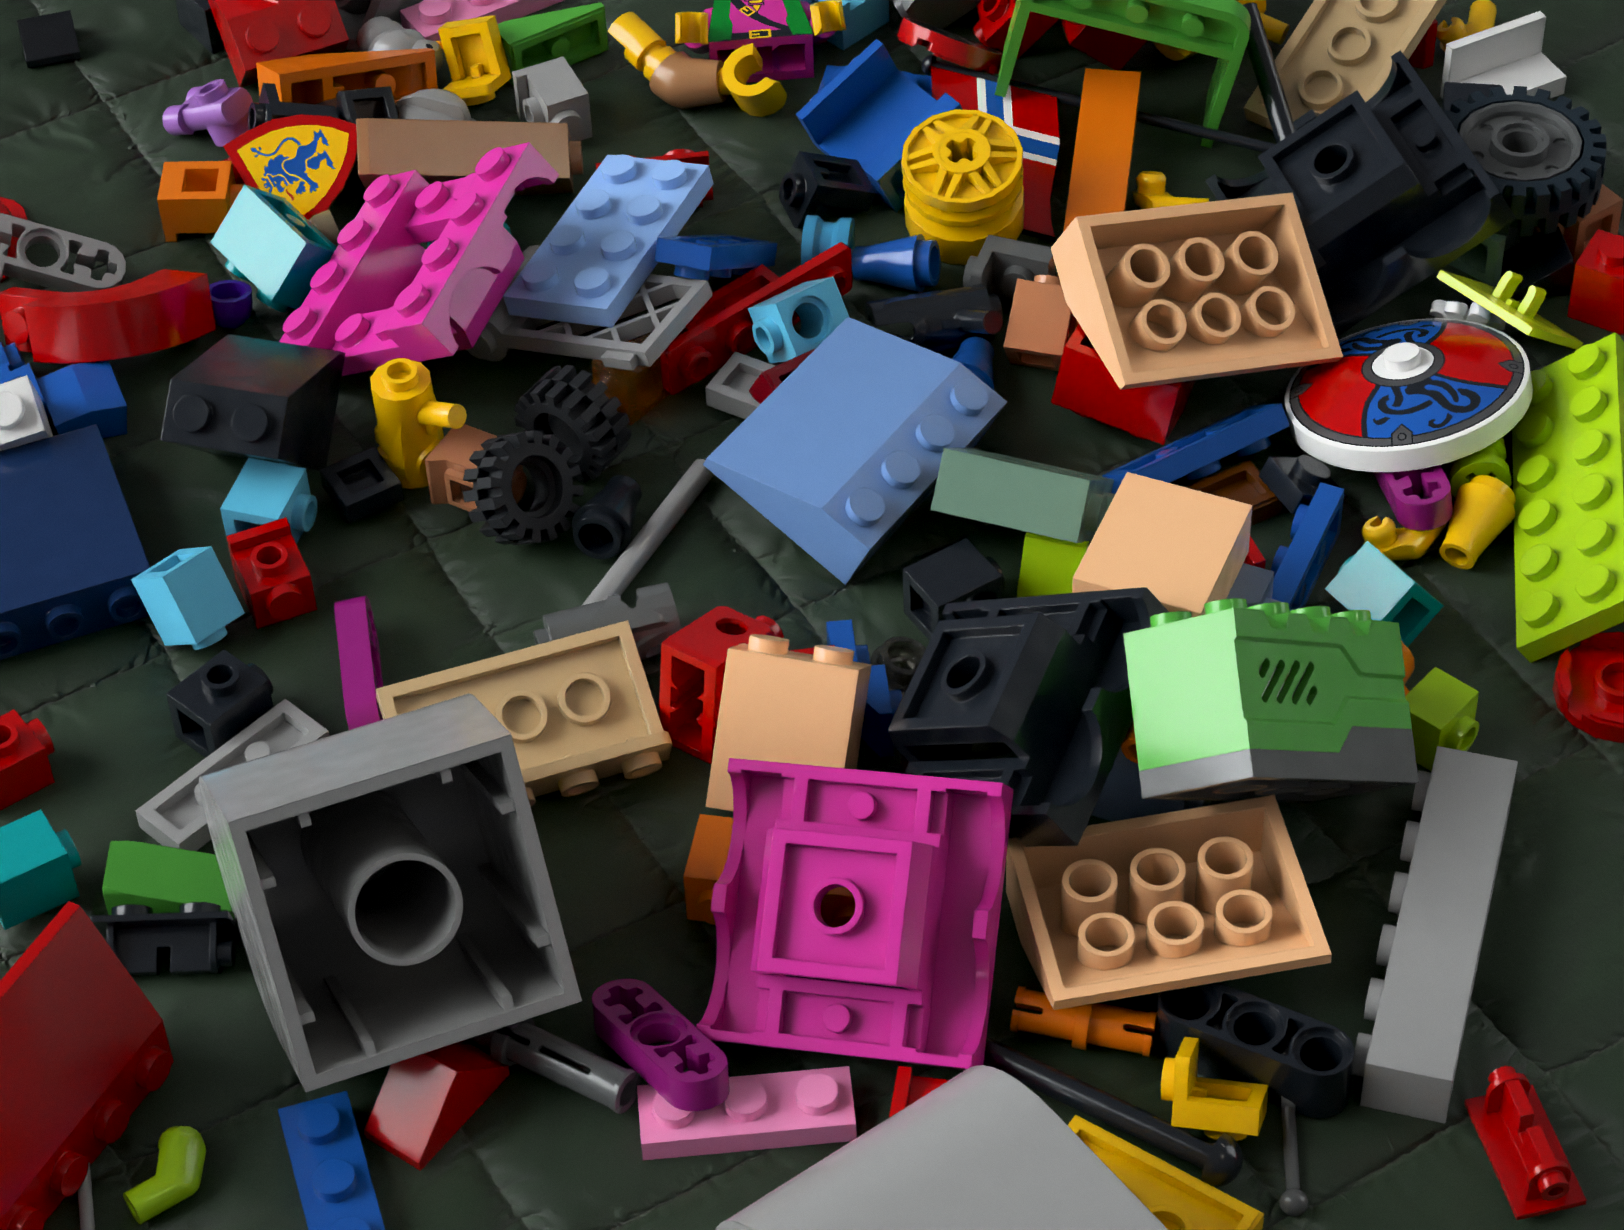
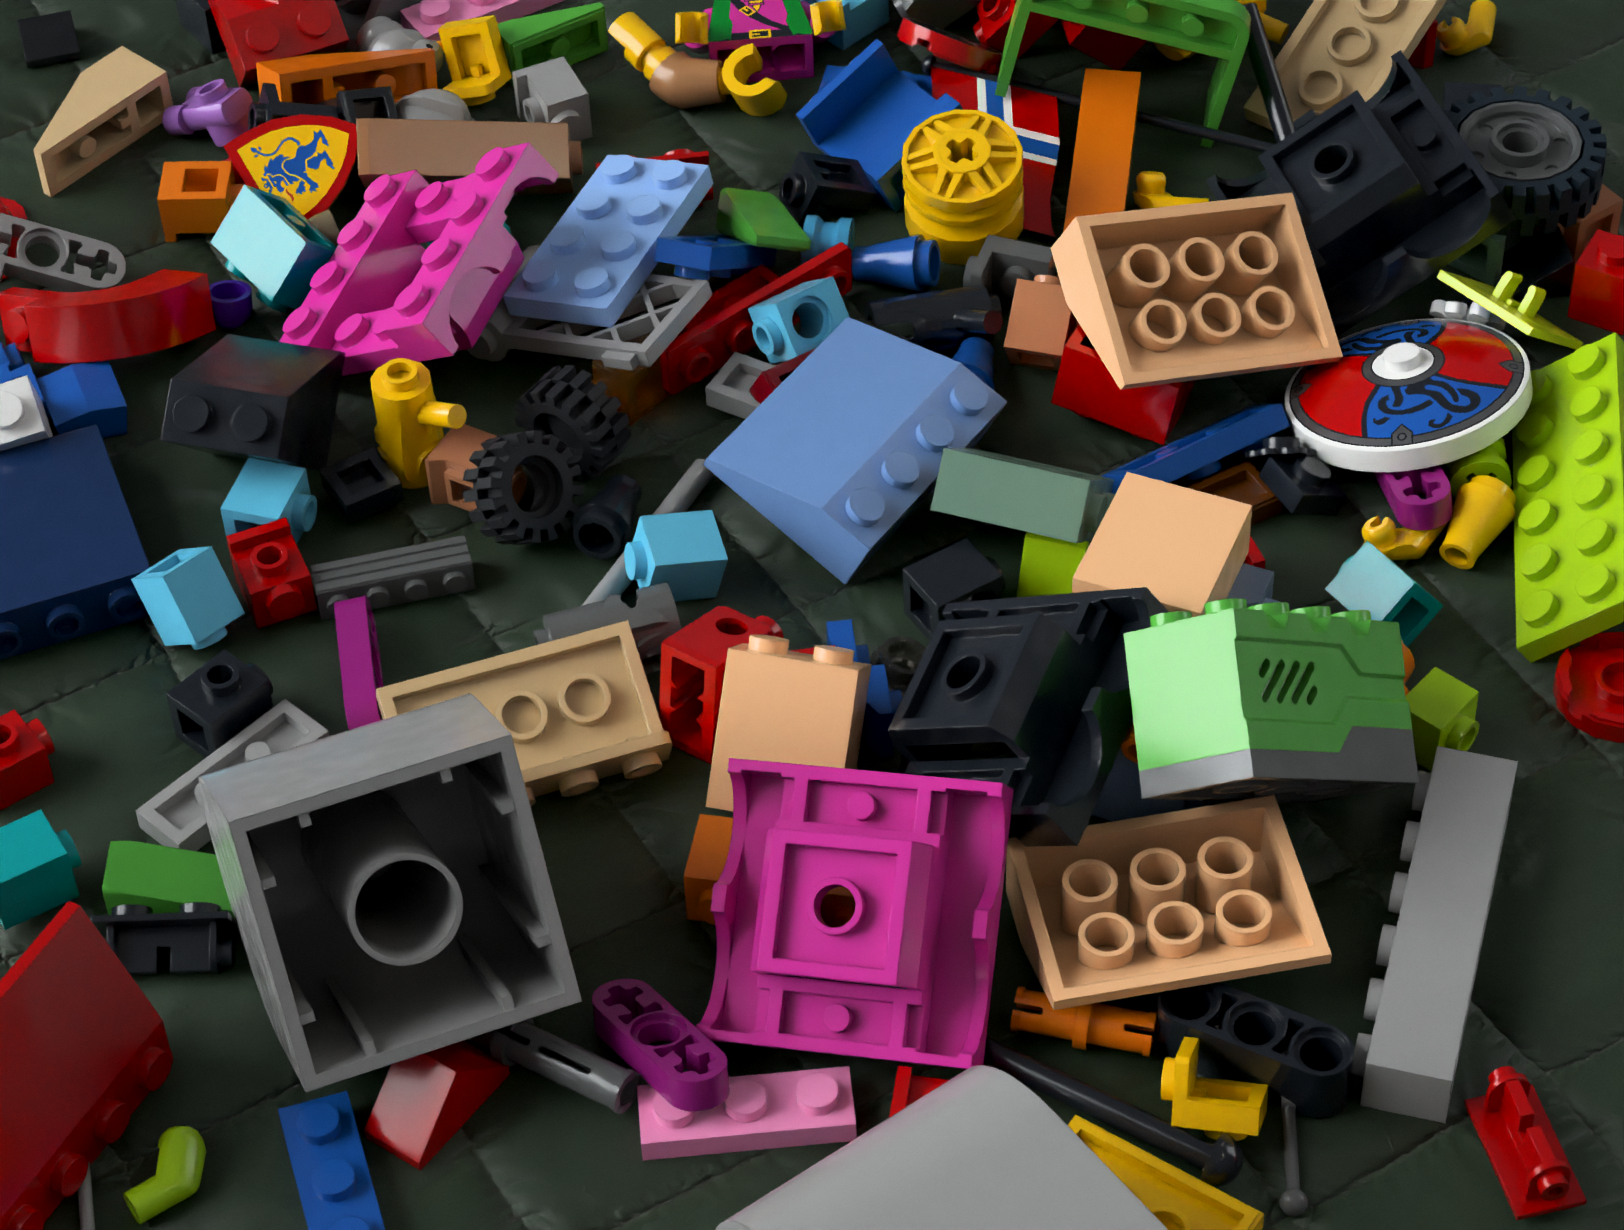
blue plate [1271,482,1345,611] -> none
white panel [1440,11,1567,99] -> none
none -> tan slope [33,46,173,197]
none -> dark grey piece [310,535,476,620]
none -> medium azure brick [624,510,728,601]
none -> bright green slope [715,187,811,252]
none -> black plant [1244,437,1317,461]

